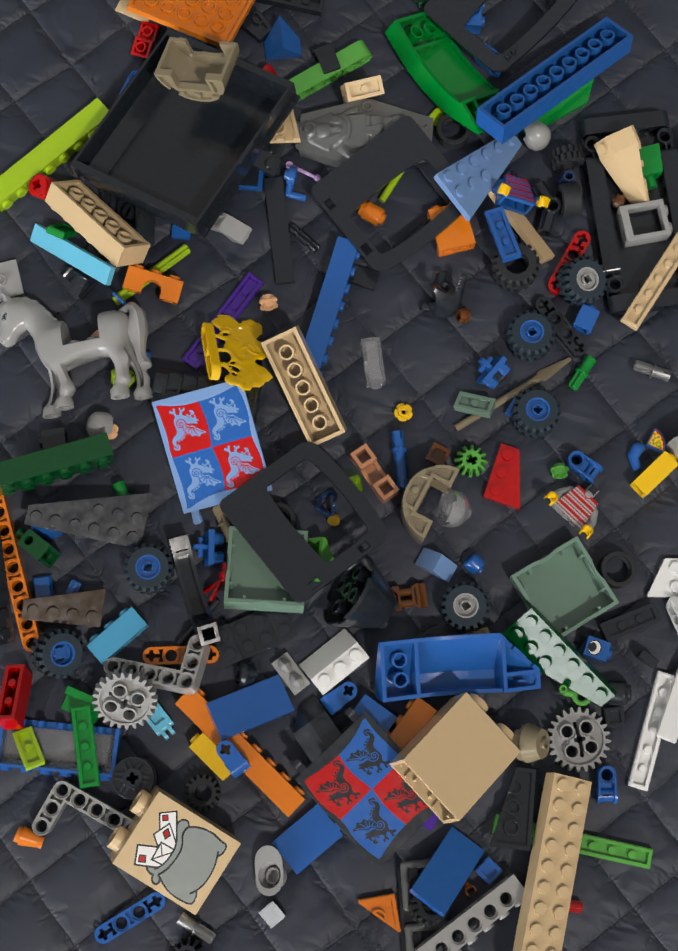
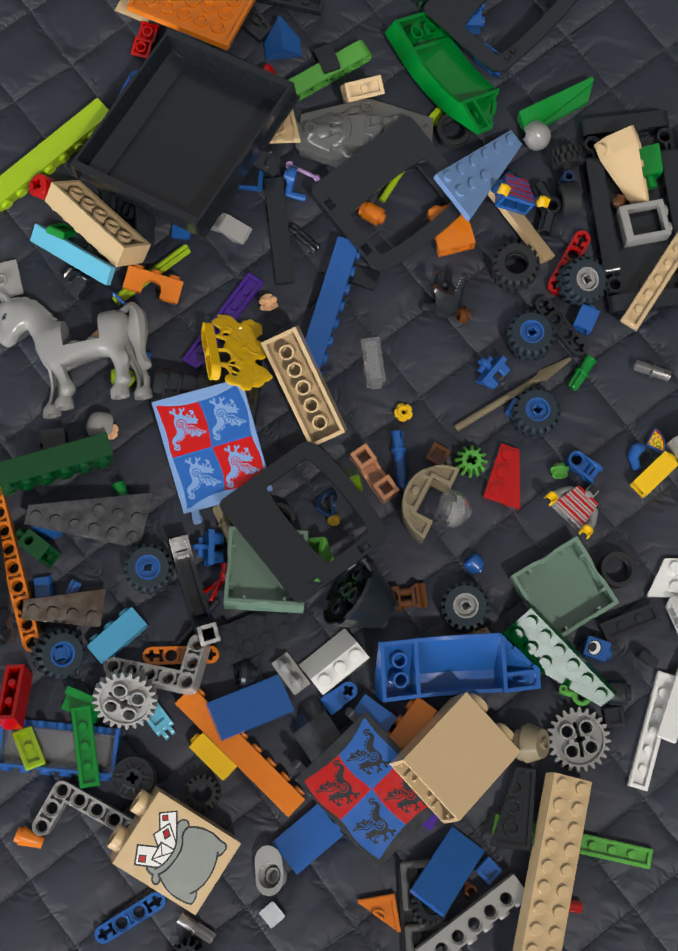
dark tan cylinder [154,37,240,102] -> none
blue piece [216,740,251,779] -> none
medium blue slope [414,548,457,583] -> none
sand green plate [453,391,496,418] -> none
blue brick [476,16,634,144] -> none
blue piece [484,206,522,263] -> none
blue piece [595,765,618,804] -> none

